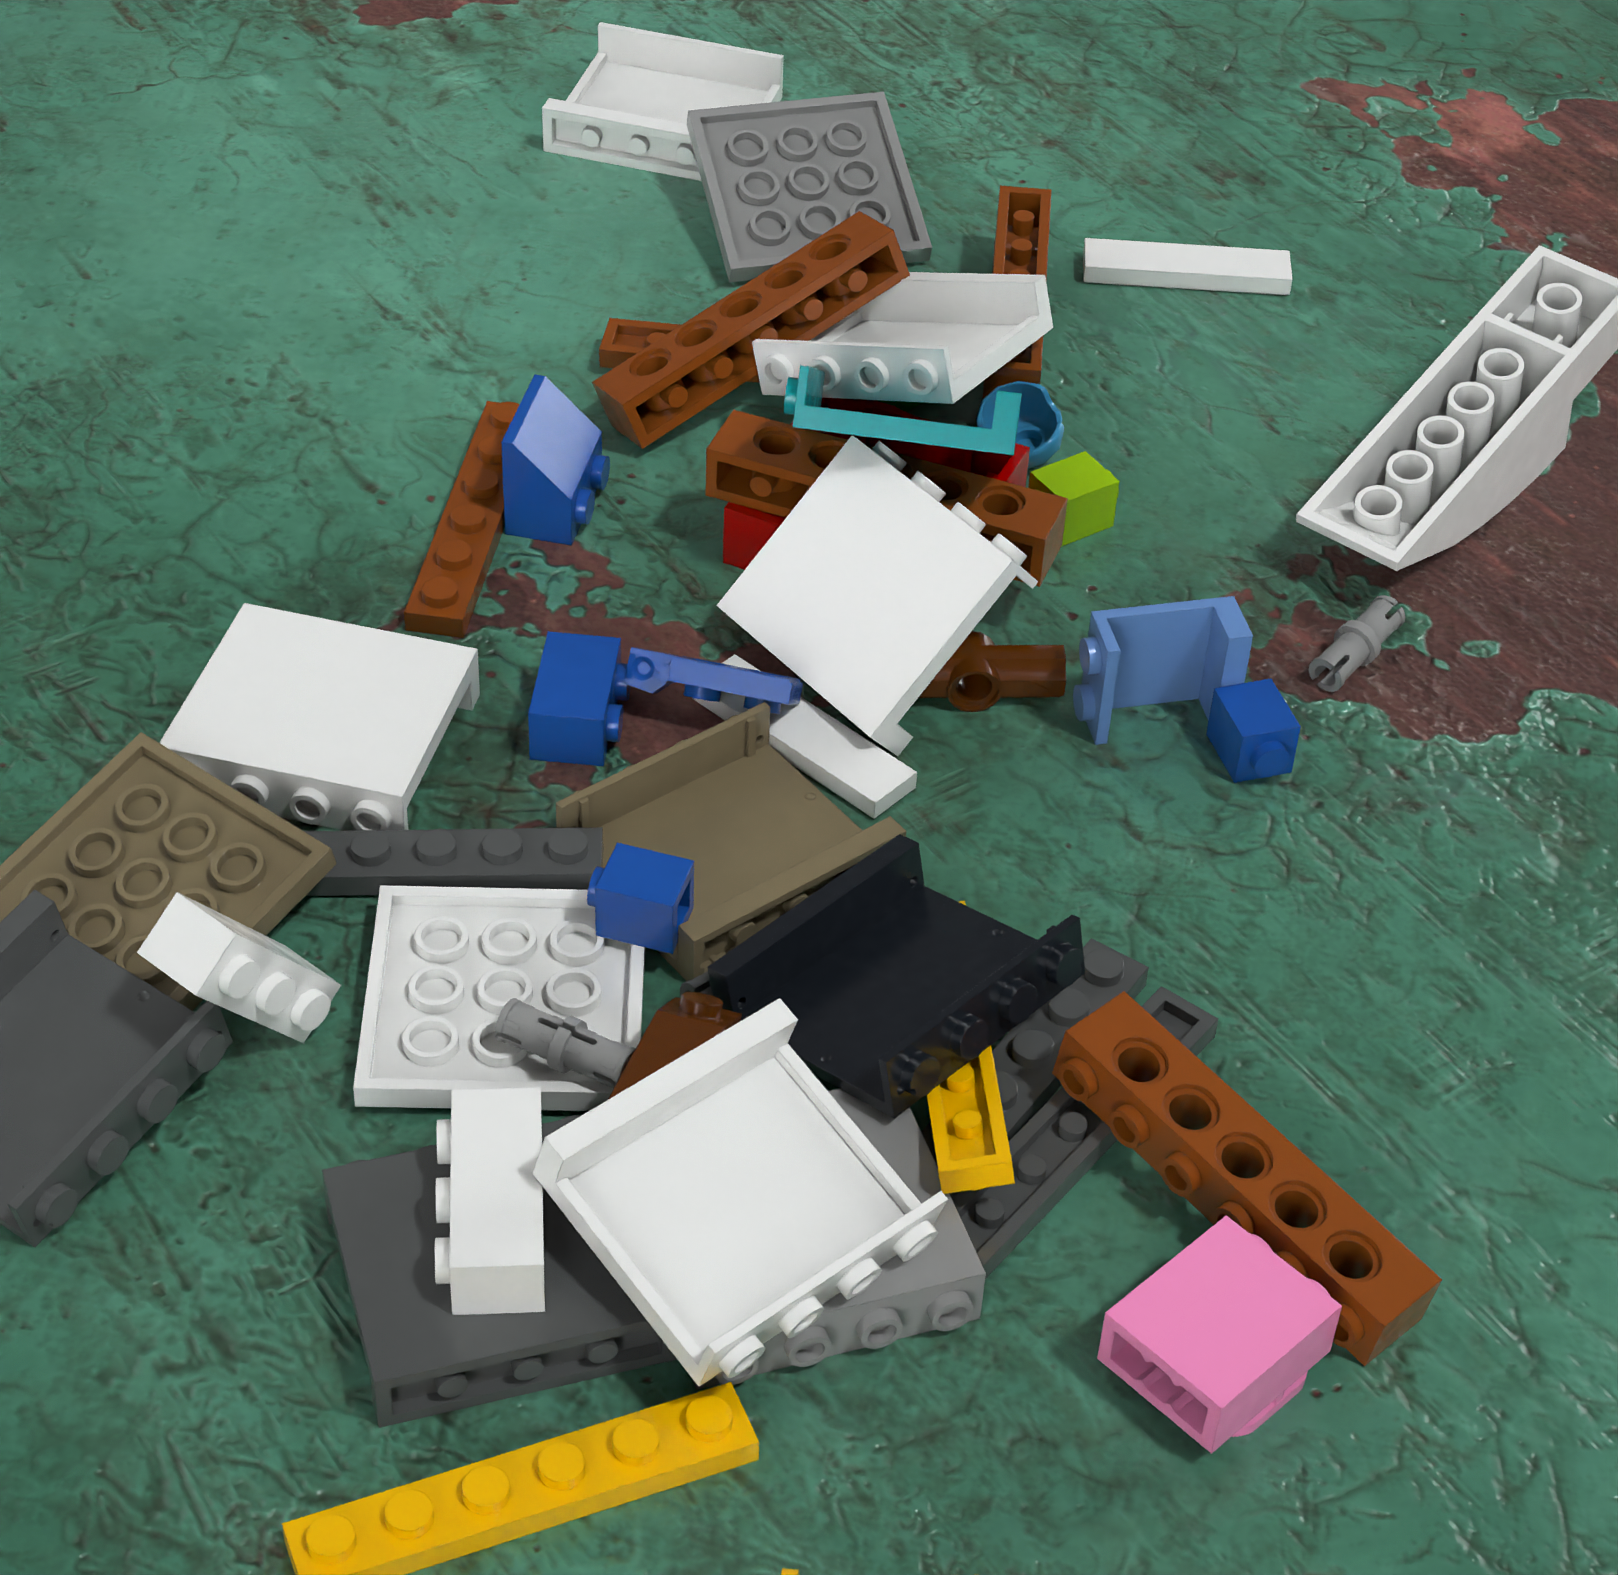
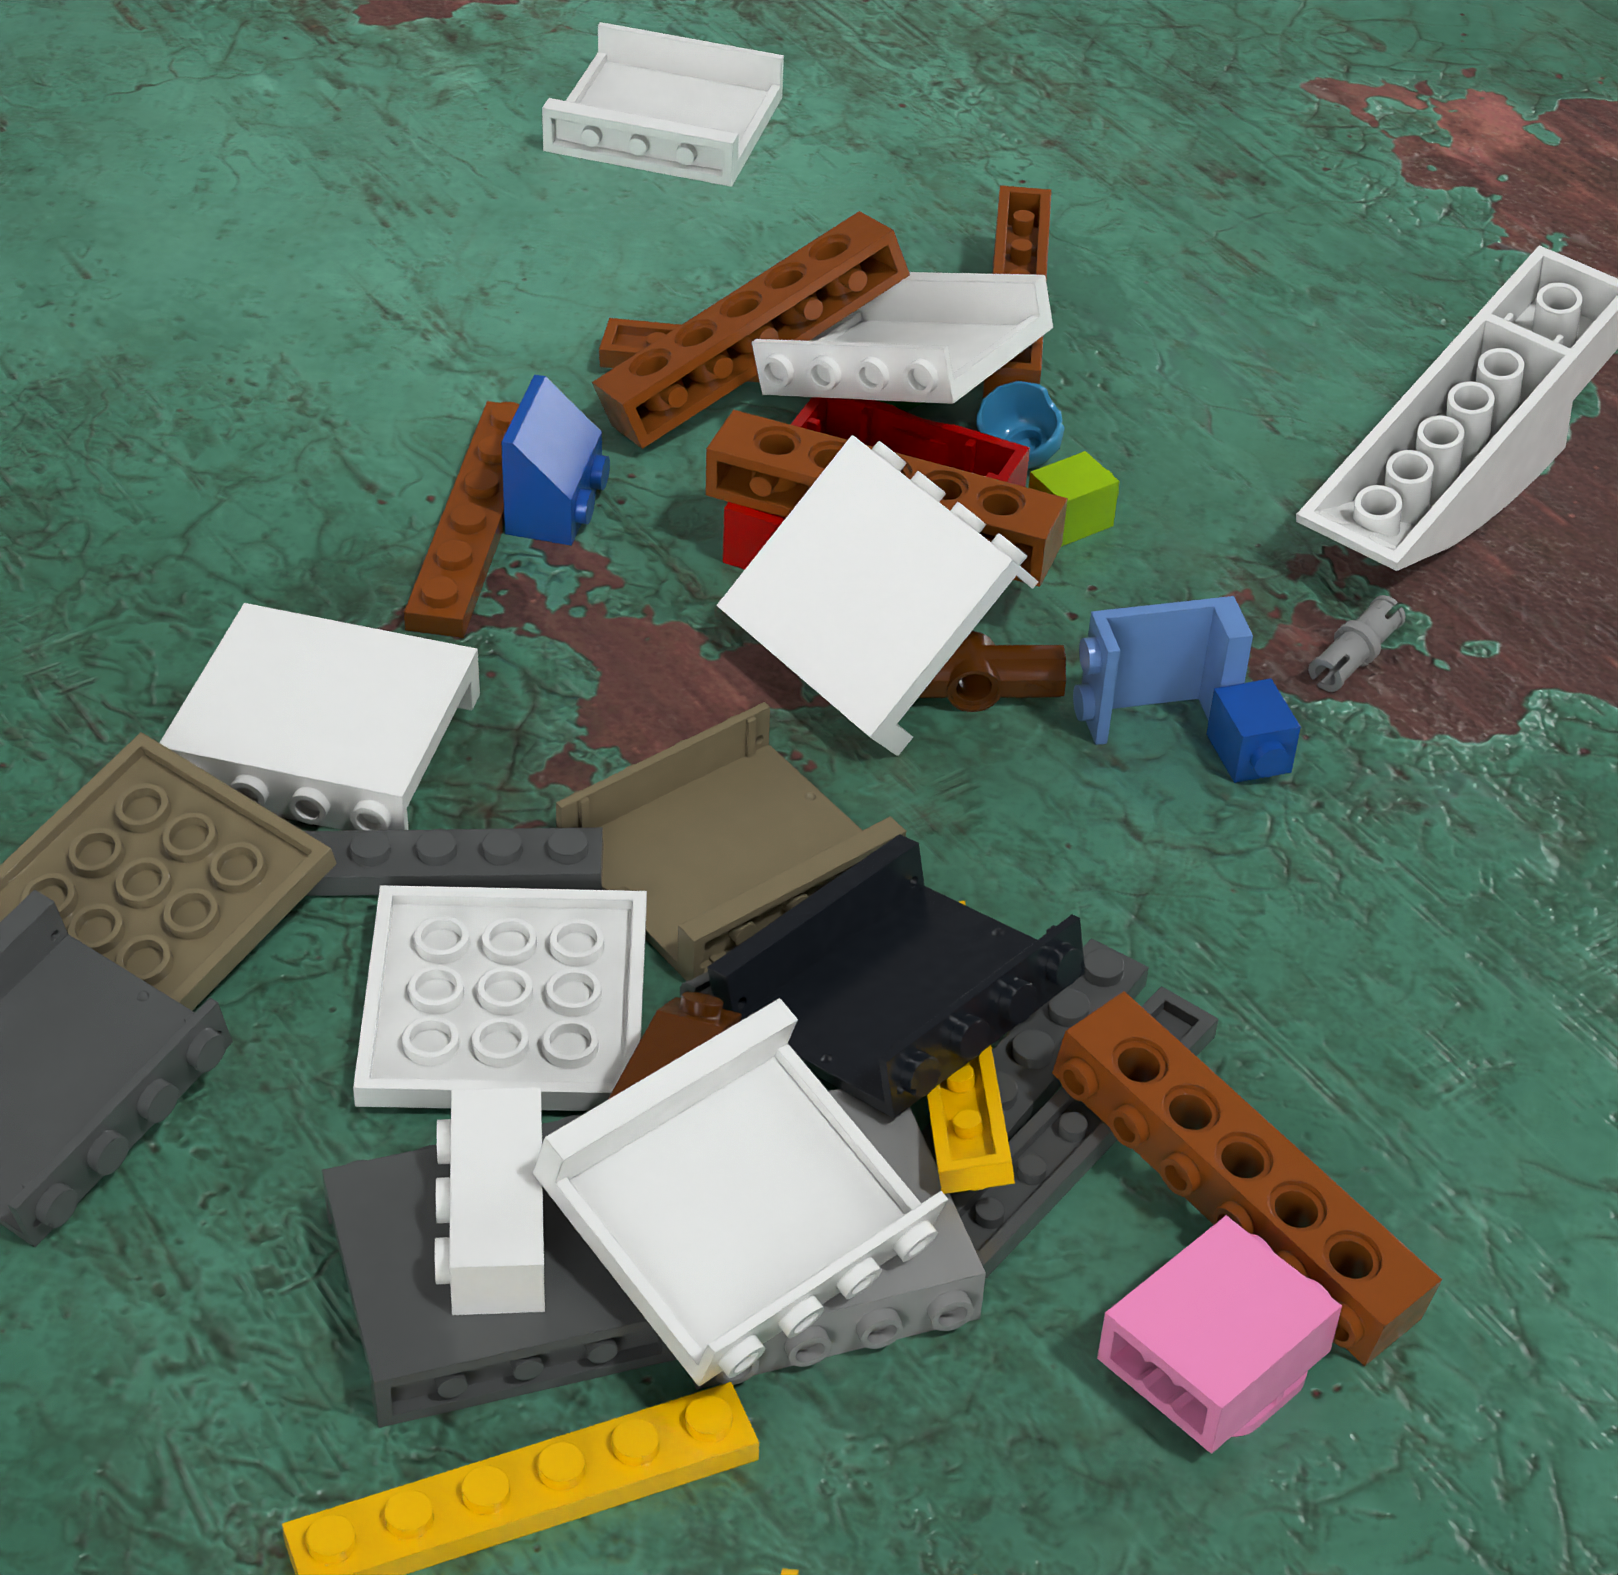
white brick [137,892,341,1043] -> none
light grey pin [495,998,636,1089] -> none
blue brick [528,631,631,766] -> none
blue brick [587,843,694,954] -> none
blue hinge [624,647,803,714] -> none
light grey plate [686,92,932,282] -> none
white tile [692,654,917,819] -> none
teal panel [784,365,1022,455] -> none
white tile [1083,238,1293,295] -> none

